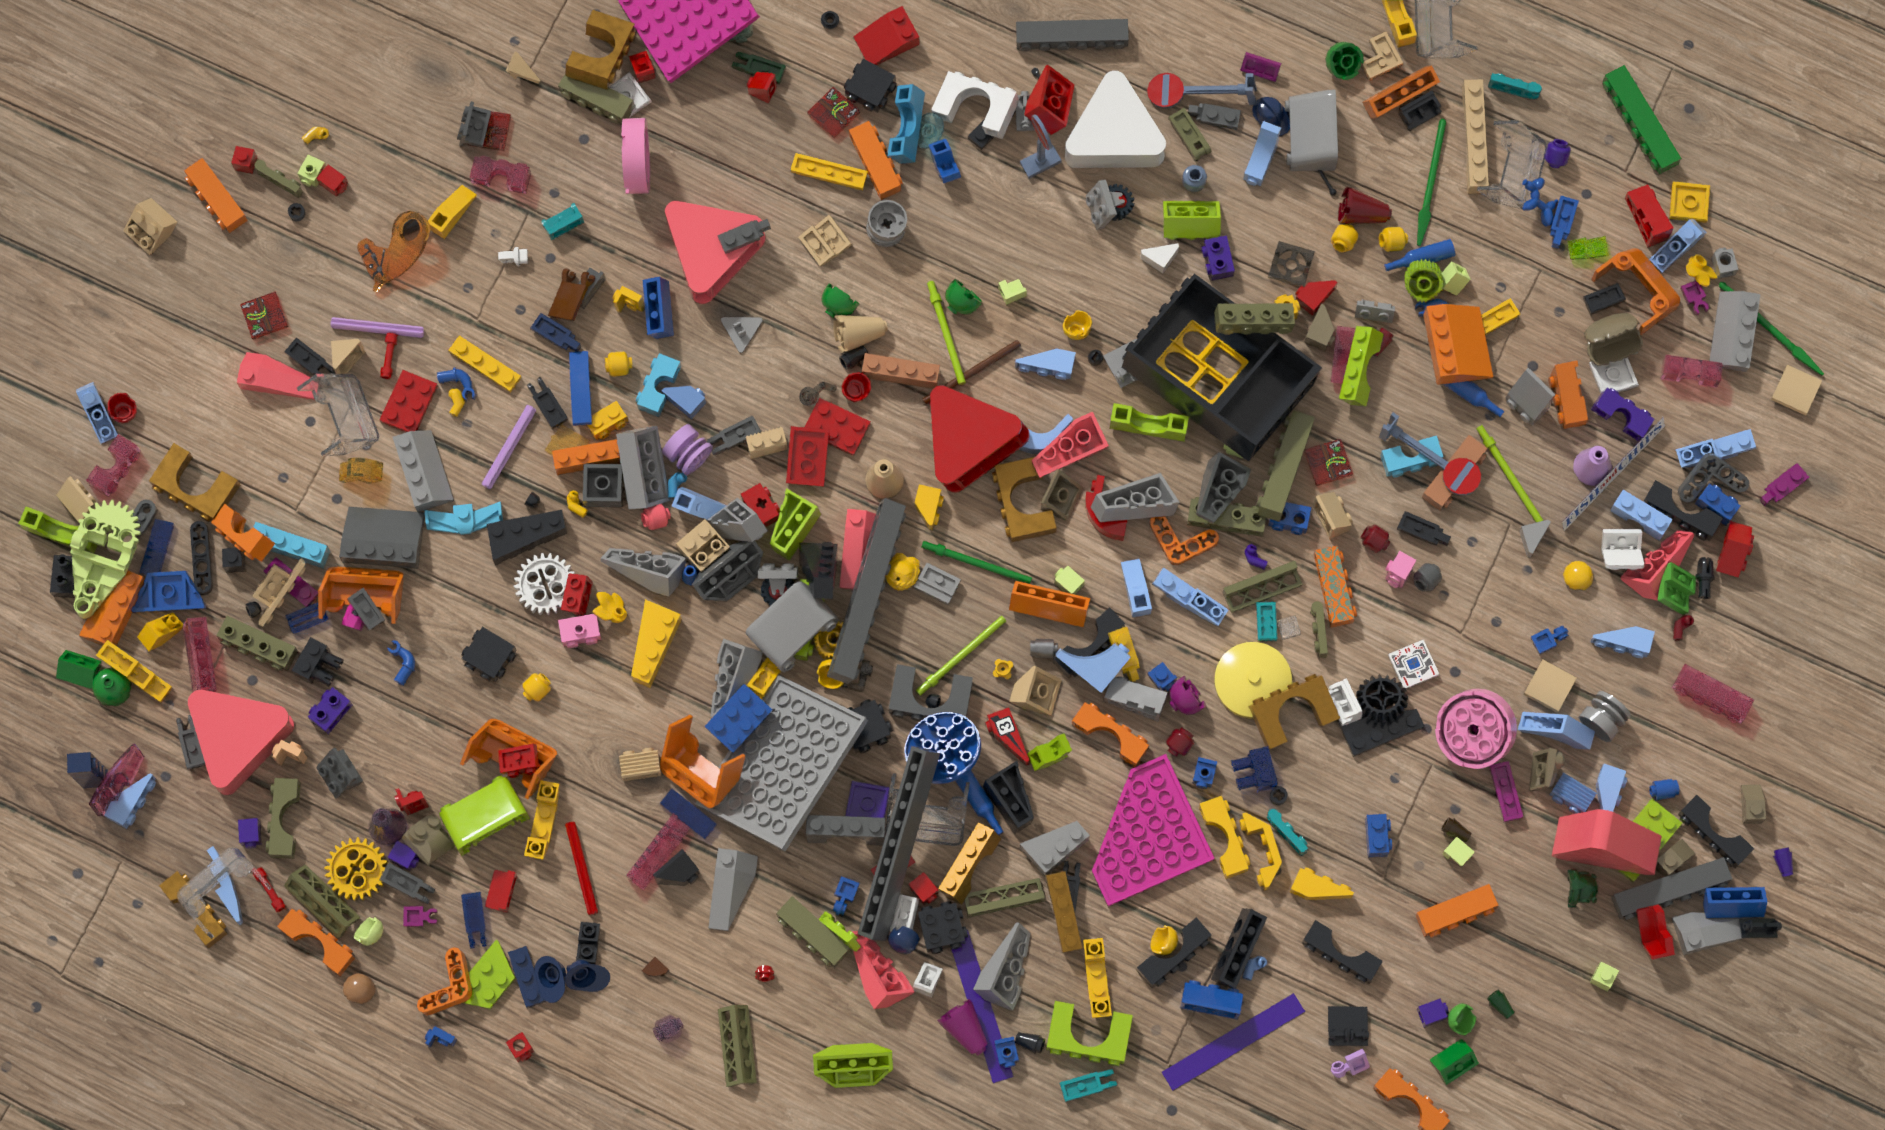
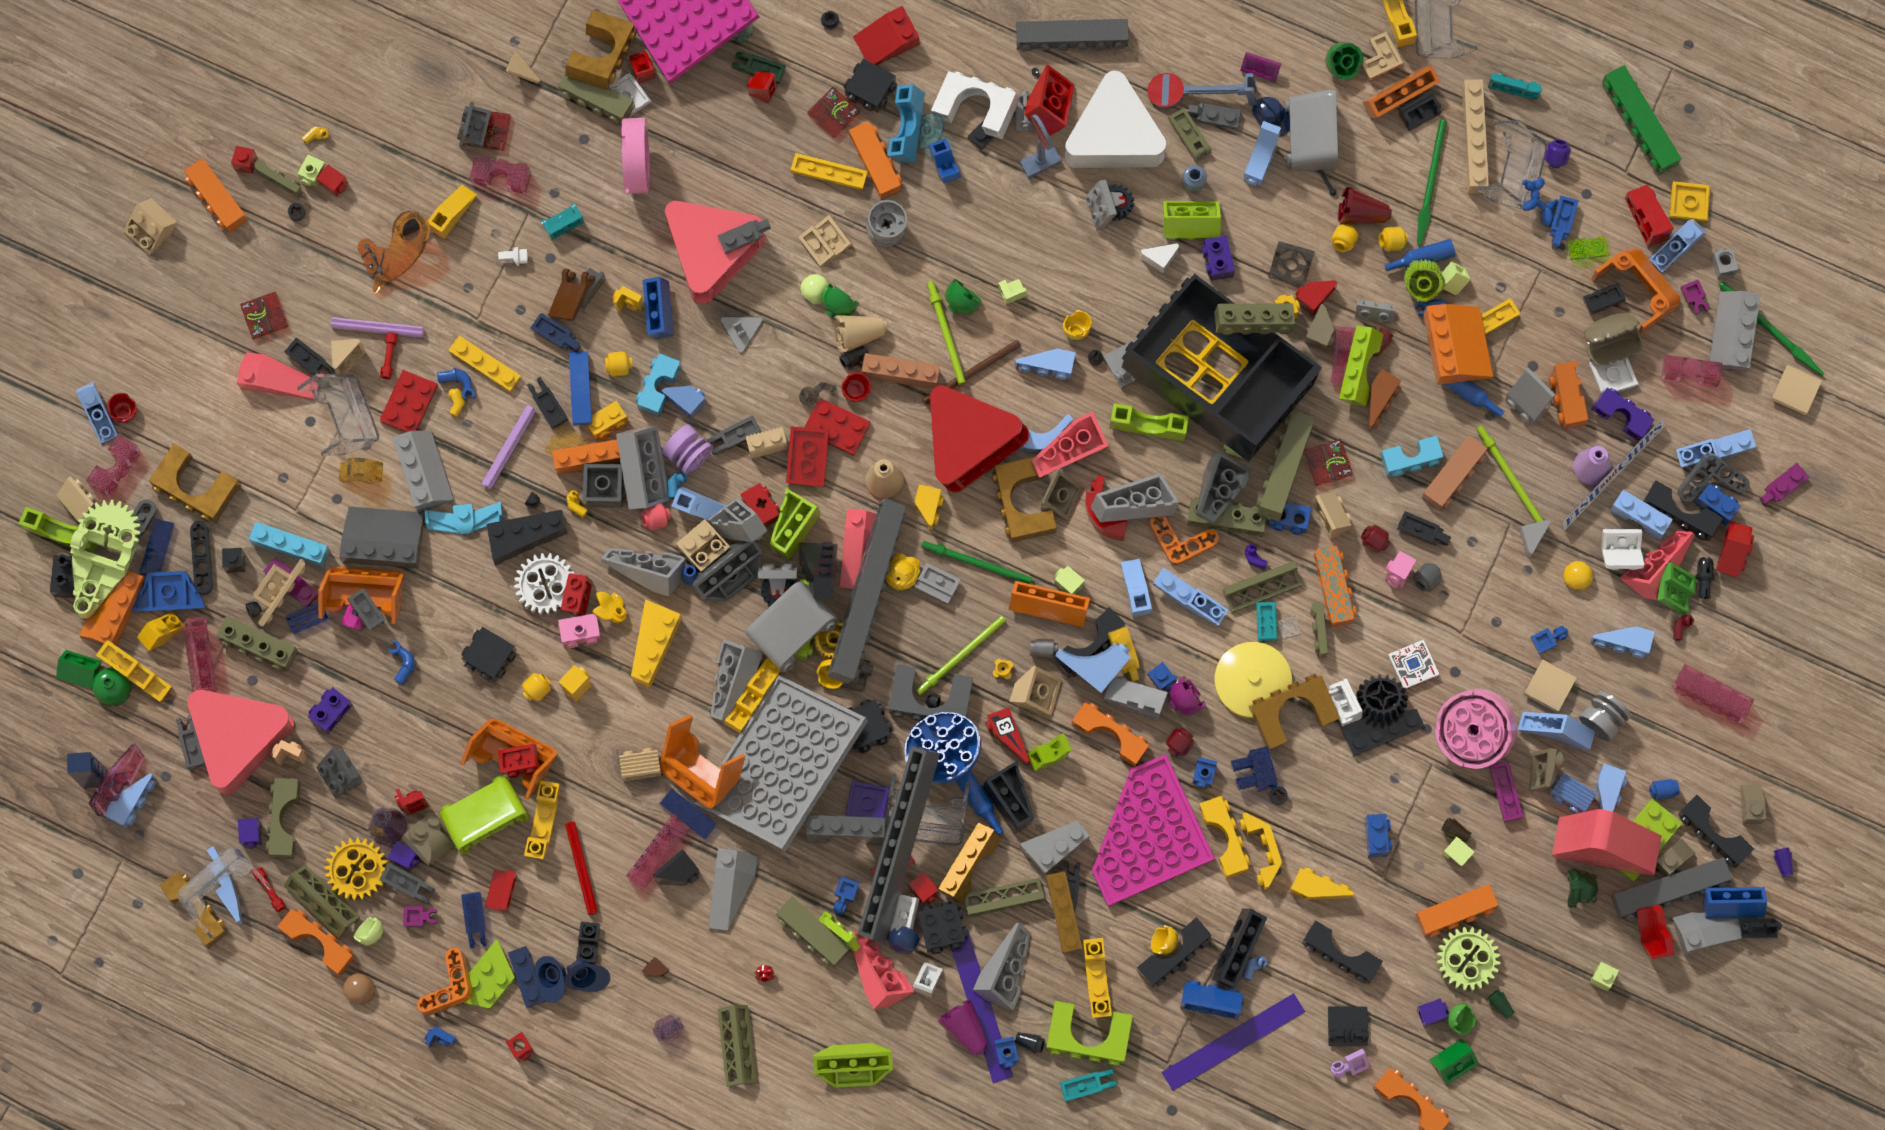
orange arch [211,504,275,562] -> none
black brick [291,637,344,687] -> none
blue brick [704,684,773,753] -> none
teal hinge [1267,808,1308,856] -> none
piece [1379,412,1481,495] -> none
yellow plate [1686,254,1717,287] -> none
none -> yellow brick [558,665,592,702]
none -> yellowish green hair [800,274,828,305]
none -> dark orange slope [1368,369,1401,432]
none -> yellowish green gear [1436,927,1500,991]

